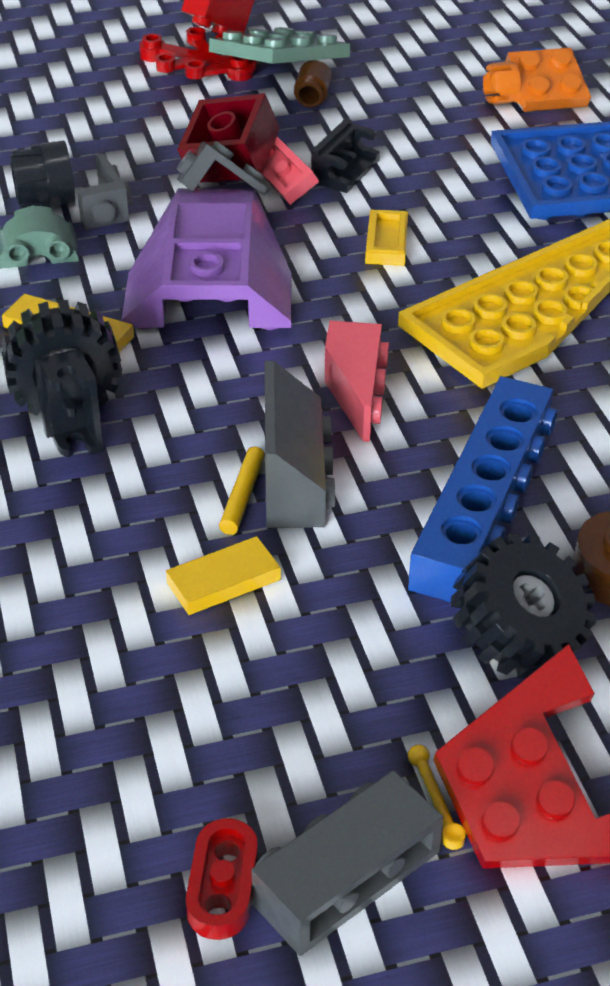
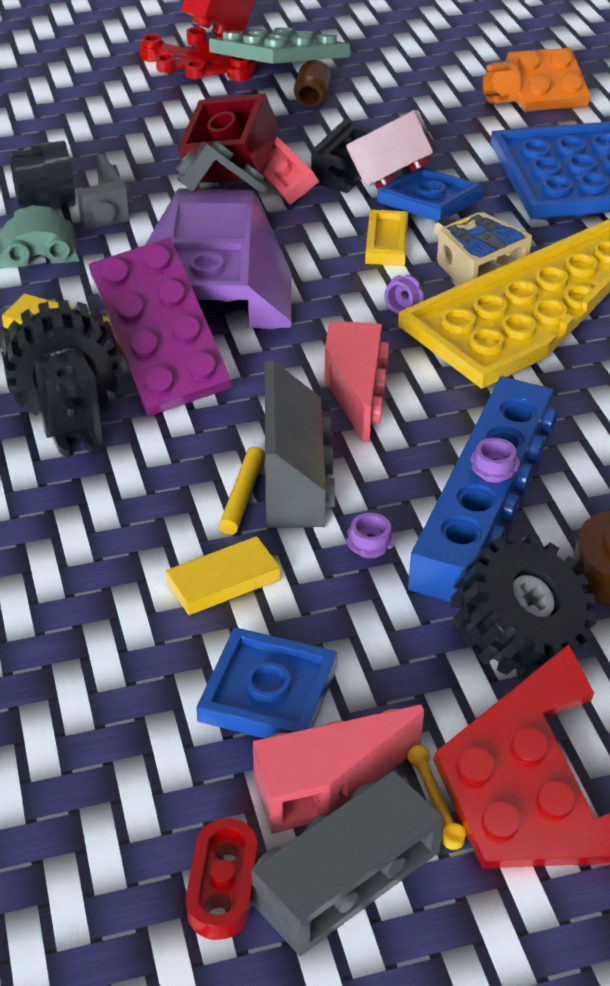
none -> magenta plate [88,237,232,417]
none -> blue plate [196,627,338,739]
none -> coral slope [253,705,424,834]
none -> brick [346,110,437,189]
none -> medium lavender plate [346,513,396,558]
none -> blue plate [377,167,483,222]
none -> medium lavender plate [385,275,424,314]
none -> torso [434,212,532,285]
none -> medium lavender plate [471,438,520,483]

